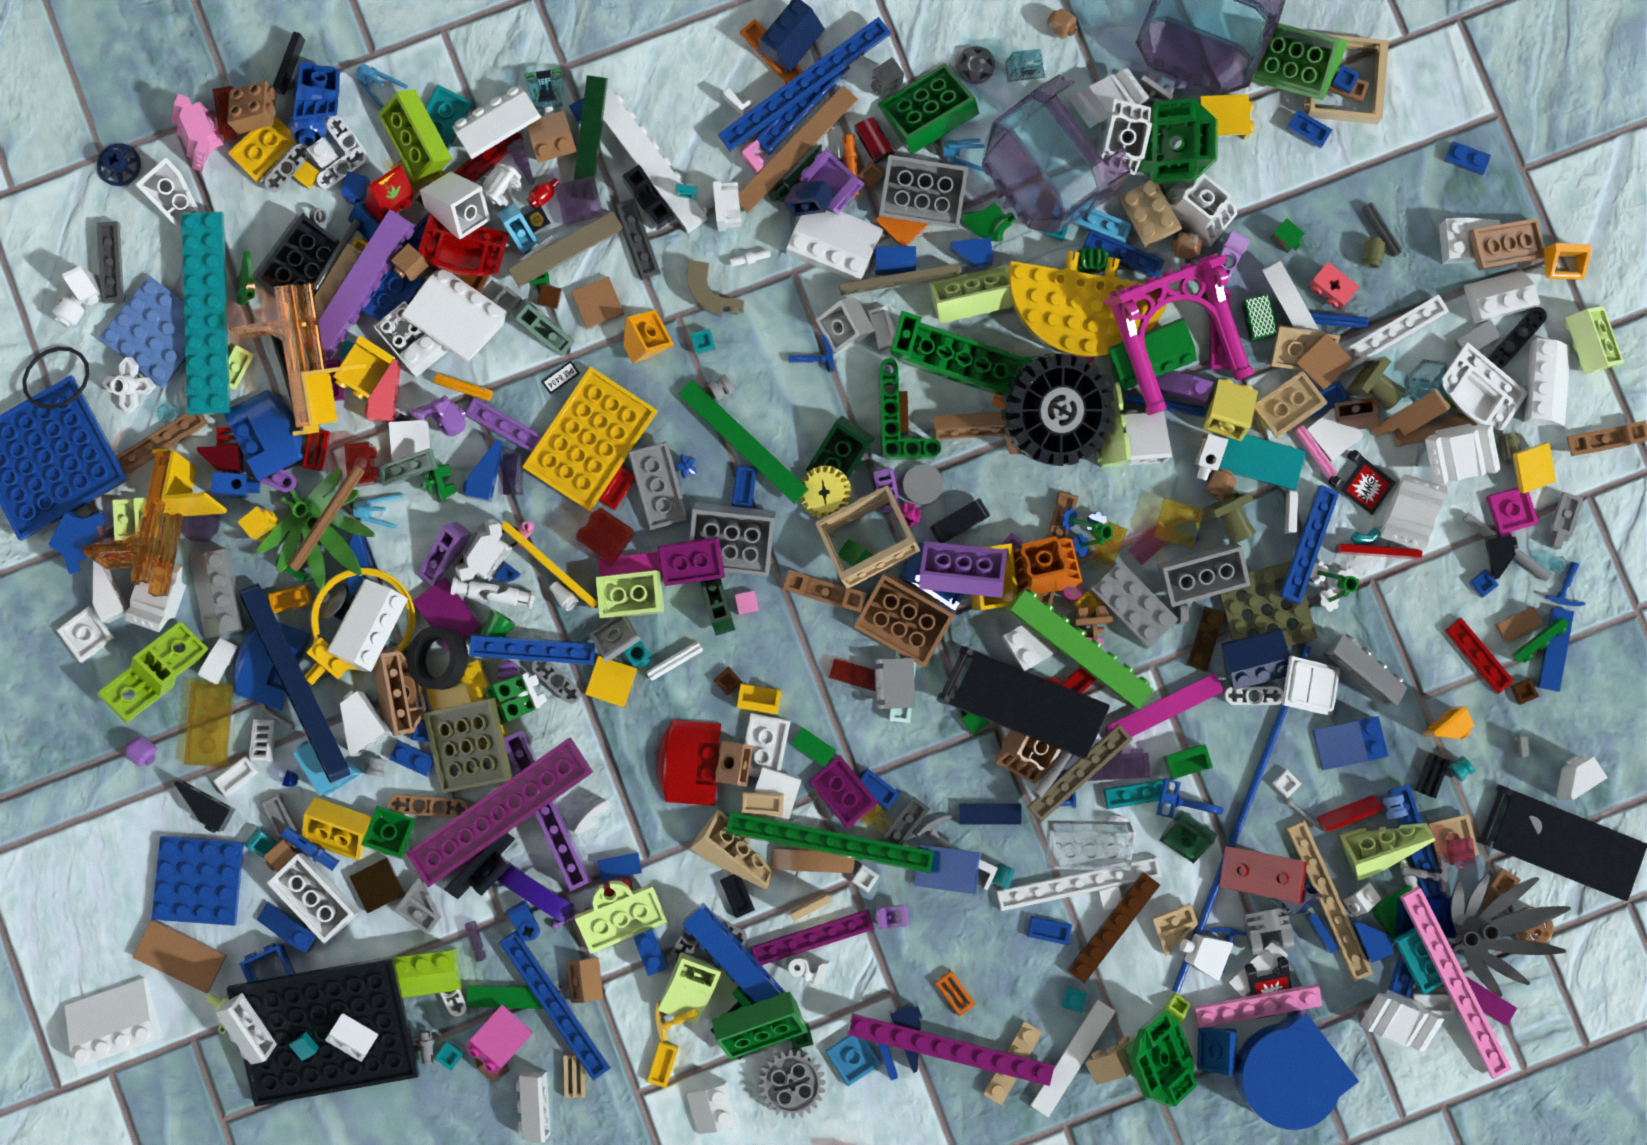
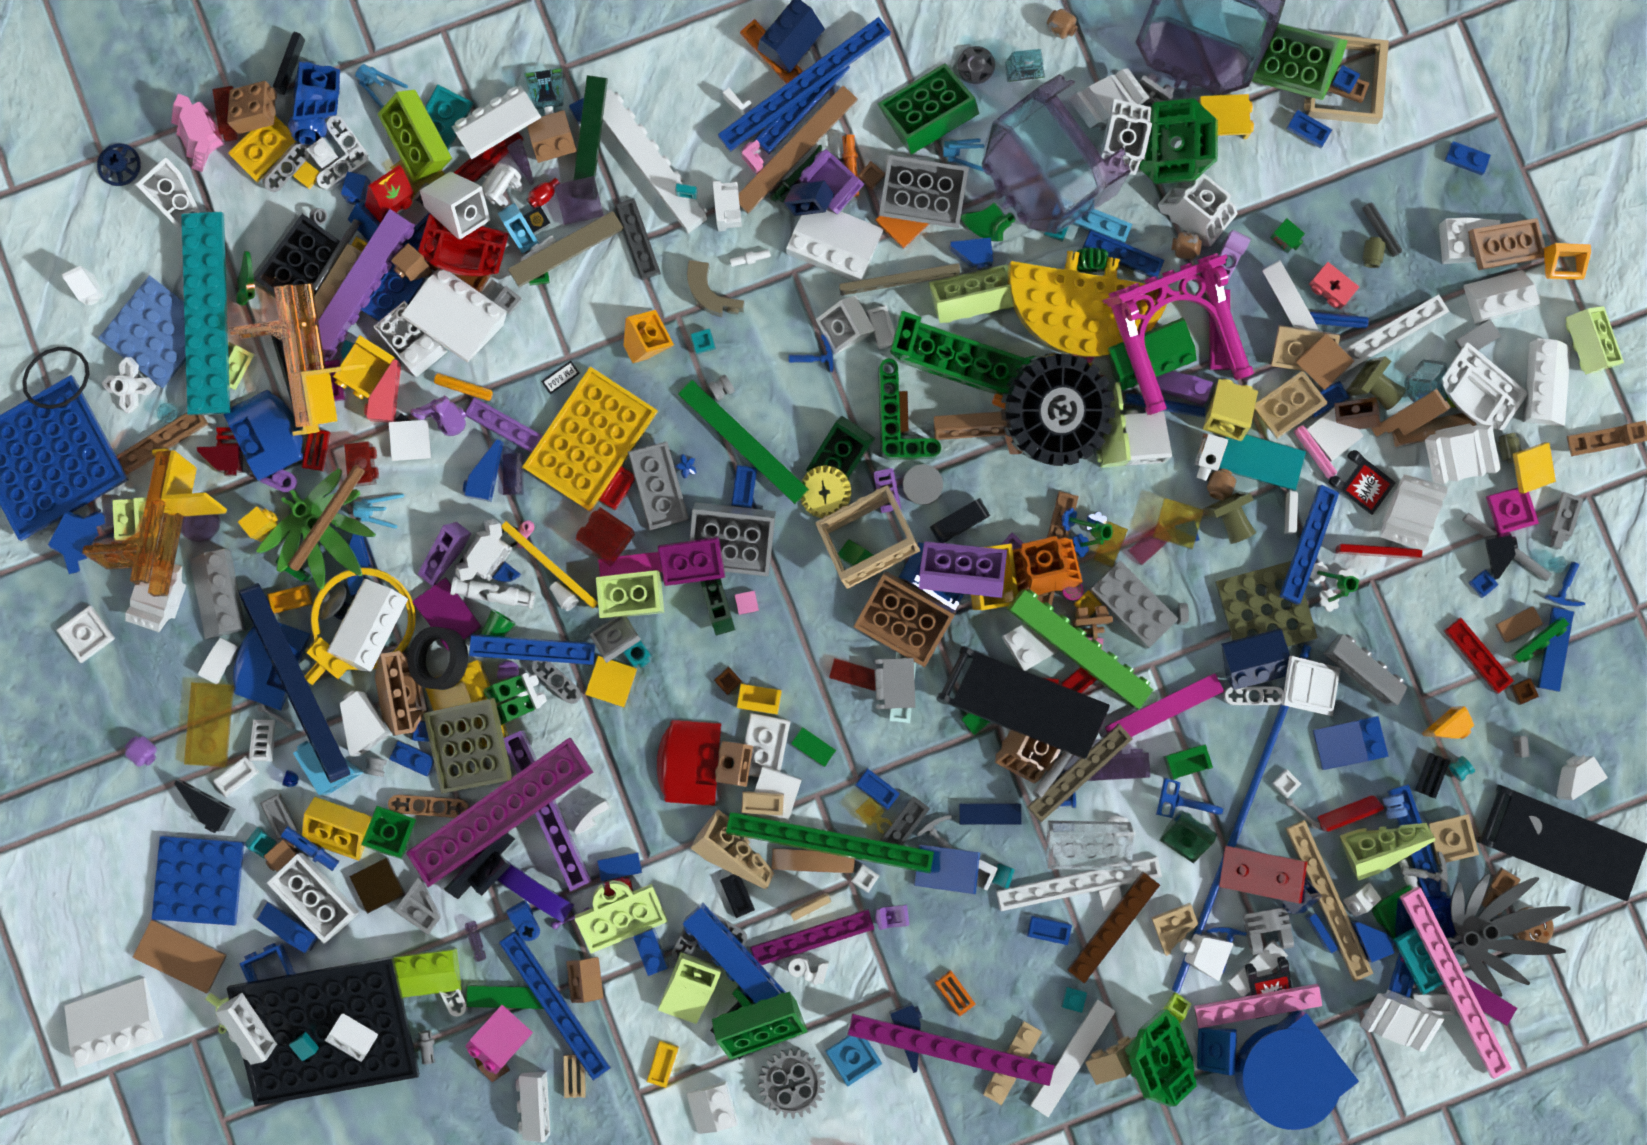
white head [53,296,85,327] -> none
white slope [93,557,128,624] -> none
dark grey plate [97,221,124,304] -> none
lime bracket [97,621,209,724] -> none
blue torso [211,472,261,498] -> none
sand green tile [378,448,437,486] -> none
green hips [420,462,456,503] -> none
teal plate [434,1041,464,1071] -> none
sand green slope [512,298,575,357] -> none
reddish brown tile [537,285,562,309] -> none
medium nougat tile [571,276,624,330] -> none
black arch [622,165,674,231] -> none
white axle [647,642,703,680] -> none
yellow piece [655,1001,697,1042] -> none
medium nougat slope [783,570,867,613] -> none
dark green tile [791,1023,814,1050] -> none
magenta tile [808,755,879,830] -> none
dark red brick [854,117,895,164] -> none
flat silver brick [871,57,904,99] -> none
blue brick [875,246,916,275] -> none
blue tile [878,1043,898,1081] -> none
dark pink gear [896,502,921,527] -> none
teal tile [1103,779,1167,809] -> none
tan plate [1118,180,1182,248] -> none
light grey slope [1157,543,1251,607] -> none
dark brown plate [1186,607,1225,672] -> none
green panel [1241,294,1278,342] -> none
teal arm [1350,527,1381,546] -> none
clear pink brick [1446,837,1476,869] -> none
black beam [1487,307,1547,369] -> none

